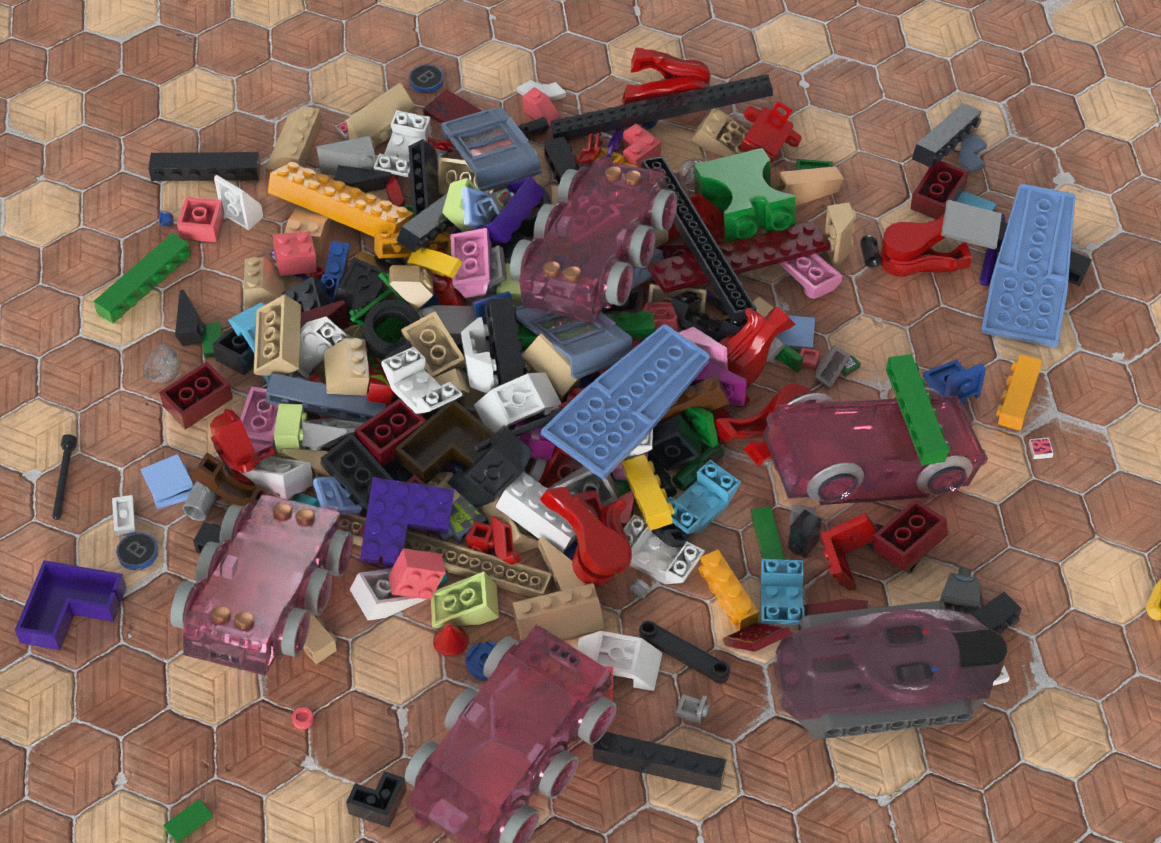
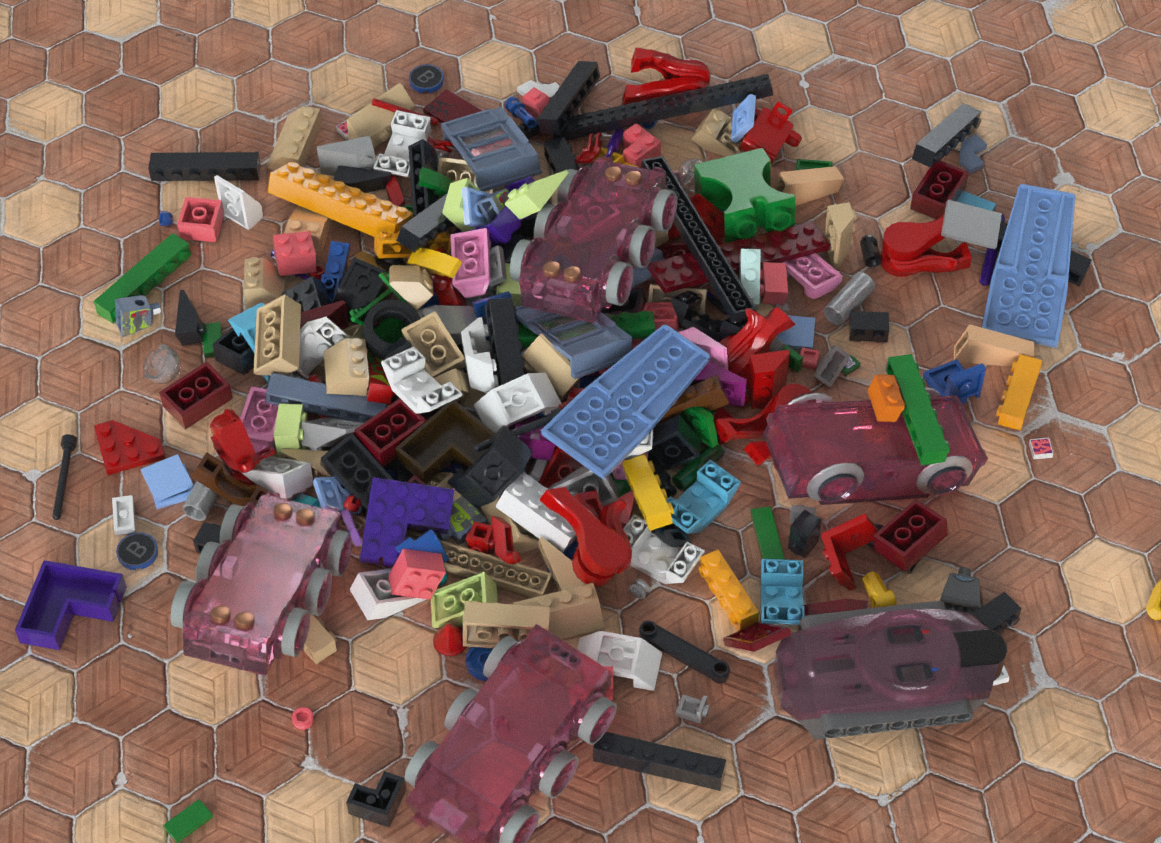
none -> red plate [94,420,166,475]
none -> sand blue torso [115,295,161,337]
none -> medium lavender tile [341,509,362,547]
none -> red hinge [343,495,361,513]
none -> red bar [371,98,438,126]
none -> blue slope [395,530,449,562]
none -> green slope [418,167,453,197]
none -> tan slope [463,601,550,648]
none -> blue pin [505,97,537,128]
none -> yellowish green slope [505,170,569,220]
none -> black brick [537,61,600,135]
none -> light blue tile [731,94,756,143]
none -> light aqua brick [739,249,761,311]
none -> red slope [747,350,790,409]
none -> coral brick [760,262,788,305]
none -> light grey piece [824,272,875,325]
none -> black brick [849,311,889,343]
none -> yellow piece [861,571,897,608]
none -> orange brick [867,374,905,422]
none -> light nougat slope [954,324,1036,367]

